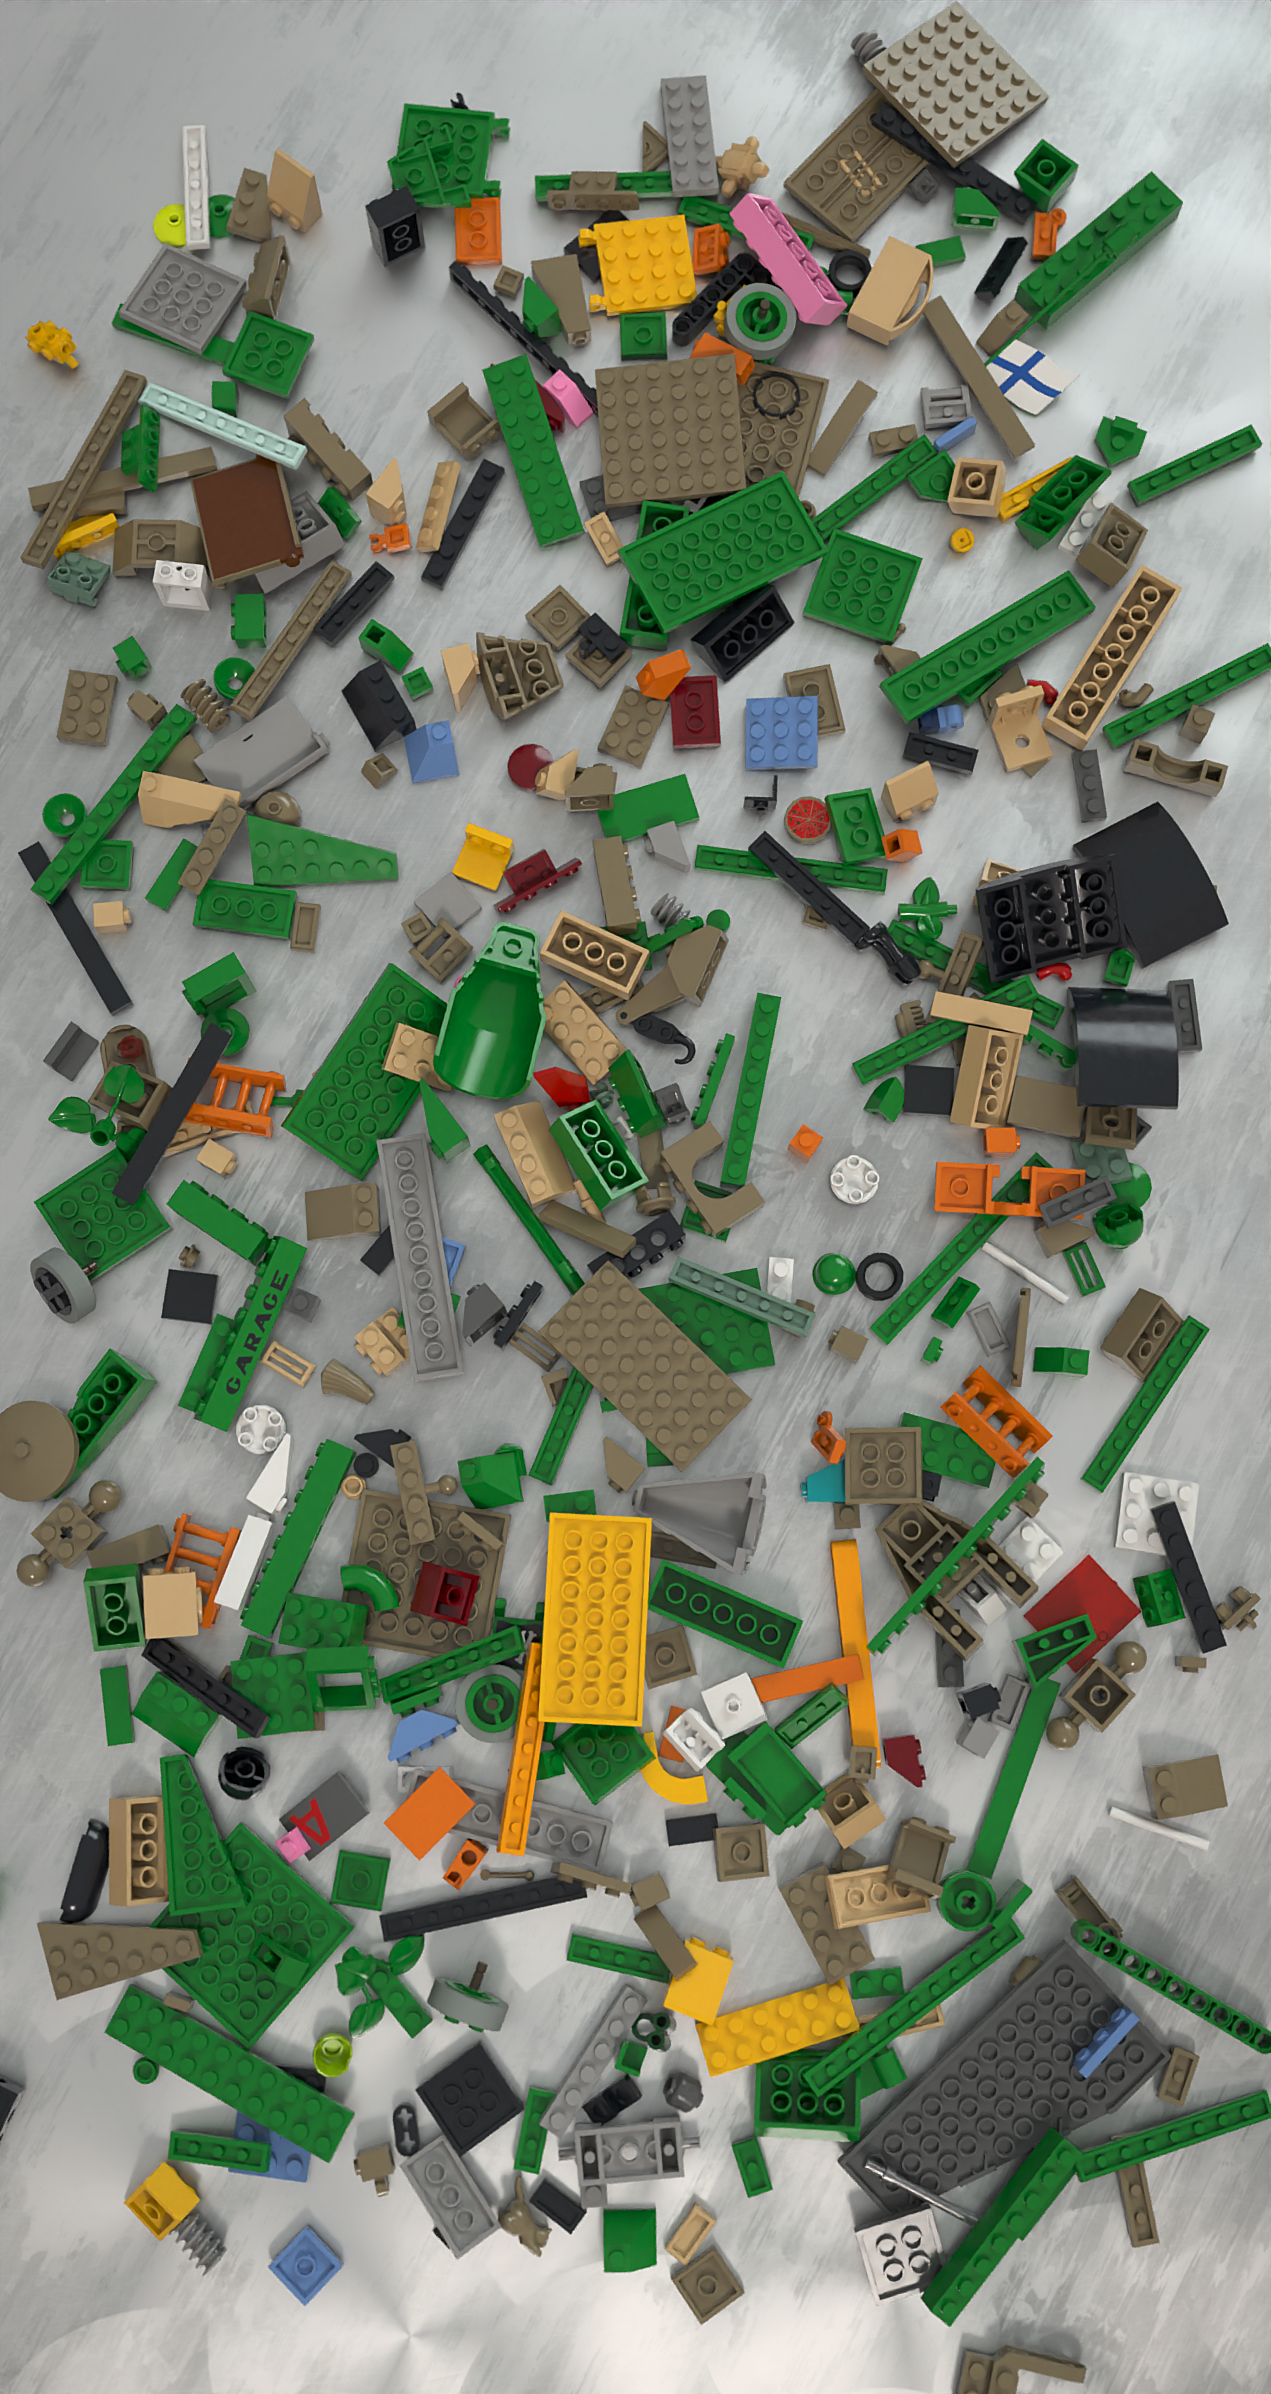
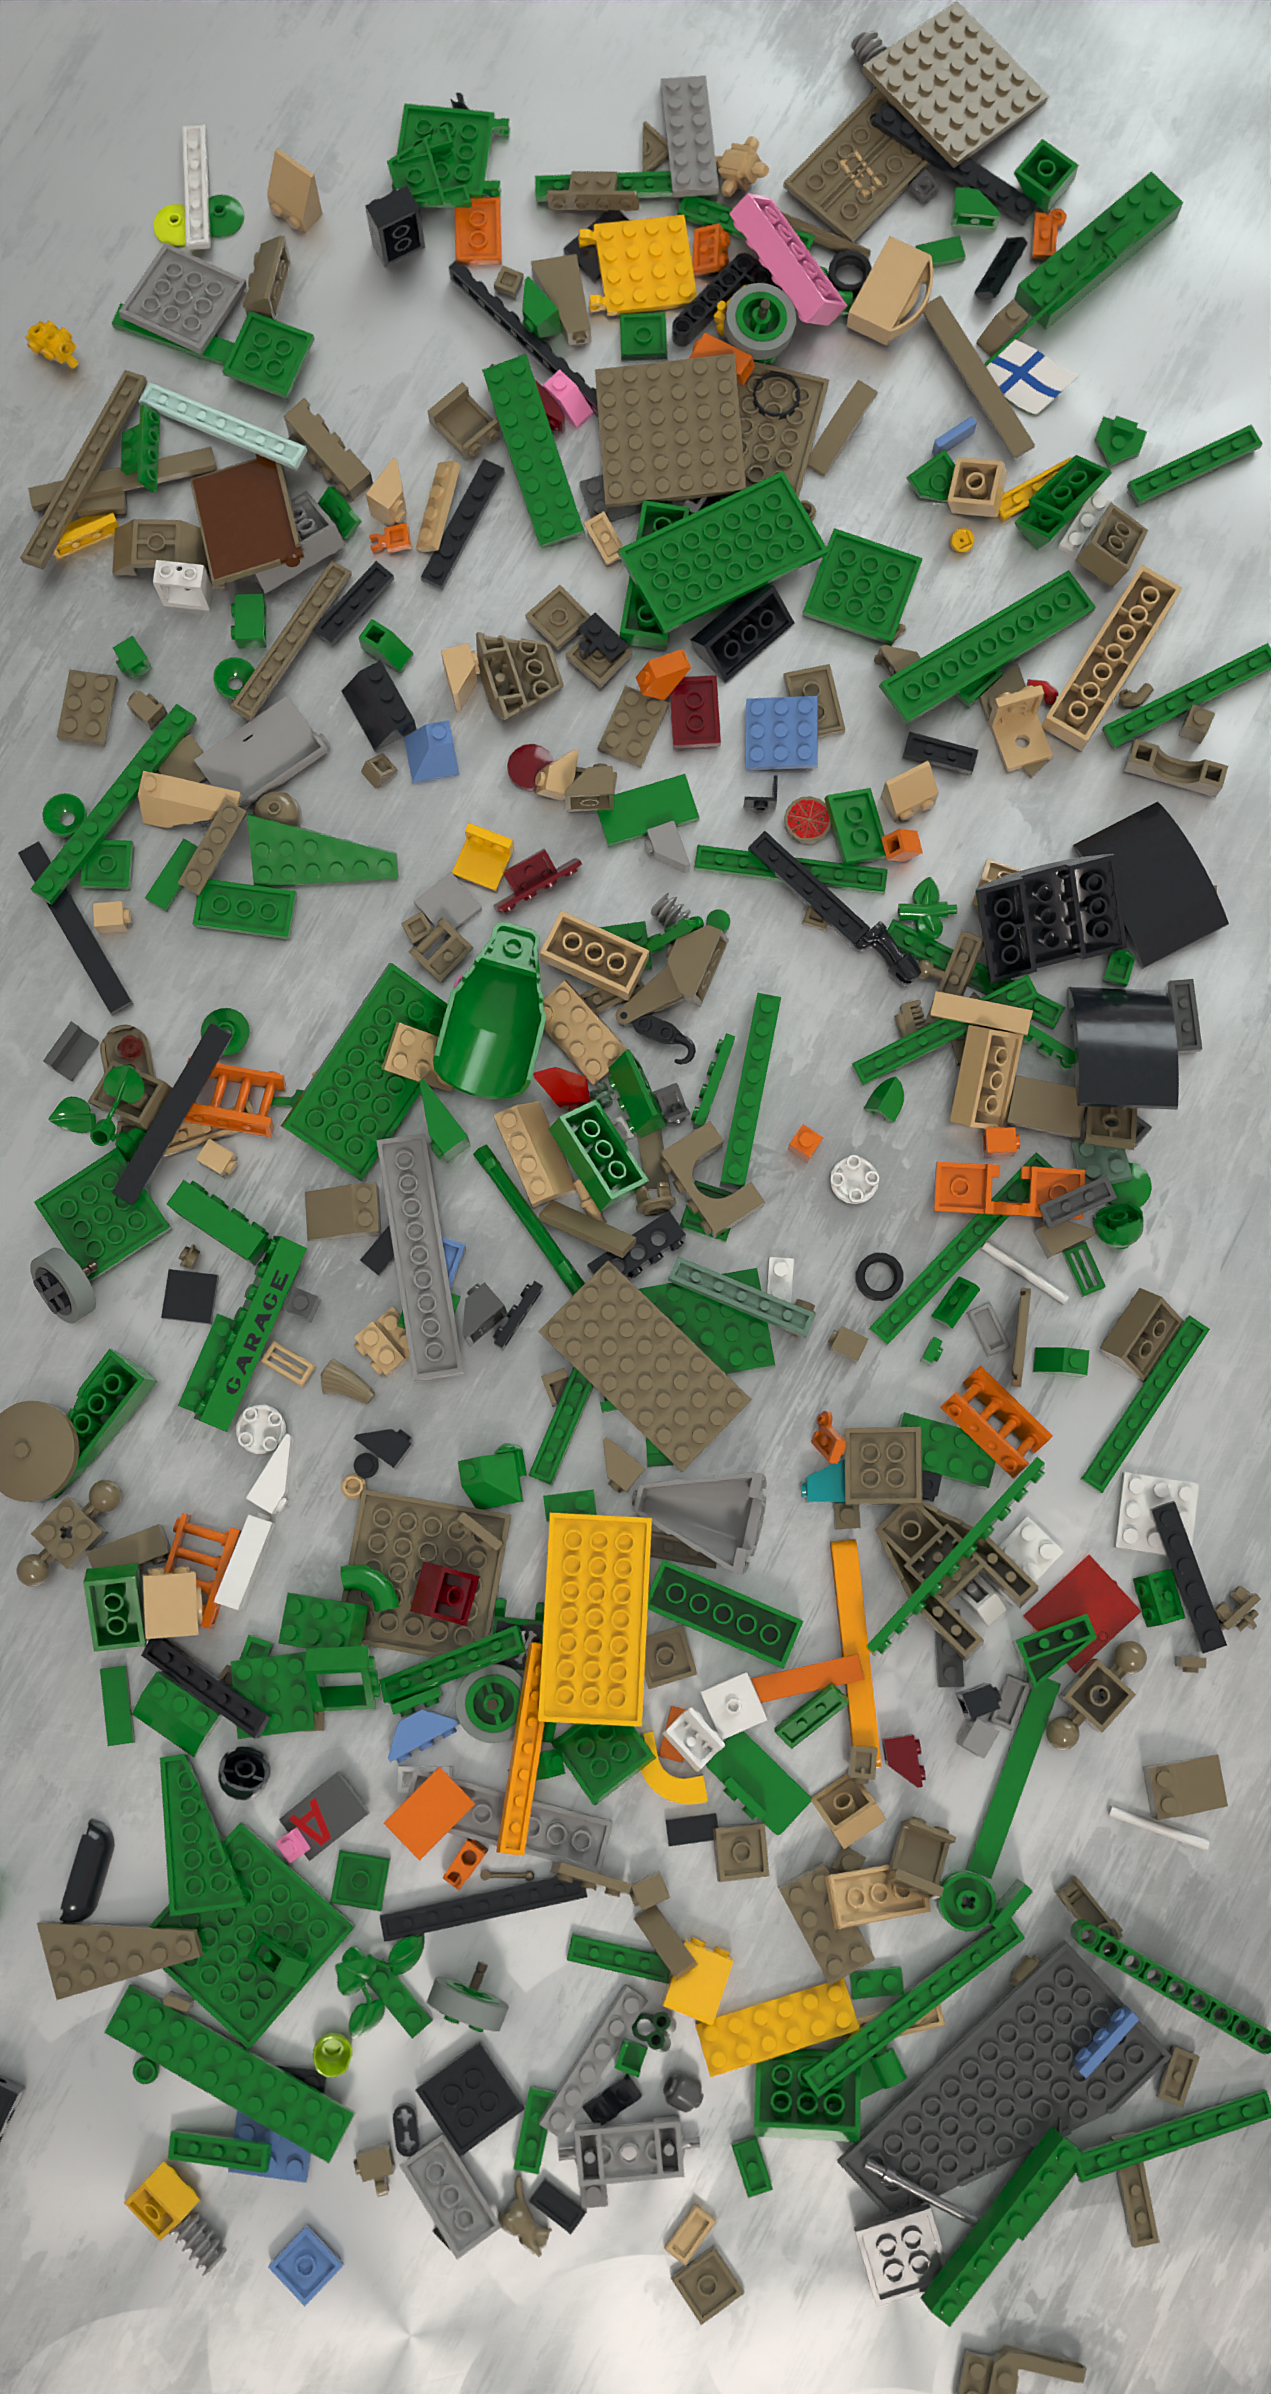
sand green plate [47,550,111,607] -> none
tan slope [109,1796,169,1907] -> none
dark tan piece [180,679,230,733] -> none
green window [182,952,257,1018] -> none
green brick [212,381,239,418] -> none
dark tan wing [226,168,271,243] -> none
green brick [240,1439,357,1638] -> none
dark tan tile [290,902,321,953] -> none
dark tan plate [390,1440,457,1545] -> none
green plate [401,667,434,700] -> none
dark tan tile [509,1322,561,1373] -> none
dark tan brick [593,836,641,936] -> none
green slope [603,2208,657,2273] -> none
green panel [727,1721,827,1828] -> none
green tile [811,434,938,541] -> none
green helmet [812,1253,856,1295] -> none
dark tan plate [869,424,918,458] -> none
black tile [903,1065,954,1117] -> none
leg [917,705,964,735] -> none
light grey plate [921,384,972,428] -> none
dark tan panel [1013,1482,1048,1518] -> none
red arm [1035,962,1072,981] -> none
dark grey plate [1072,749,1107,823] -> none

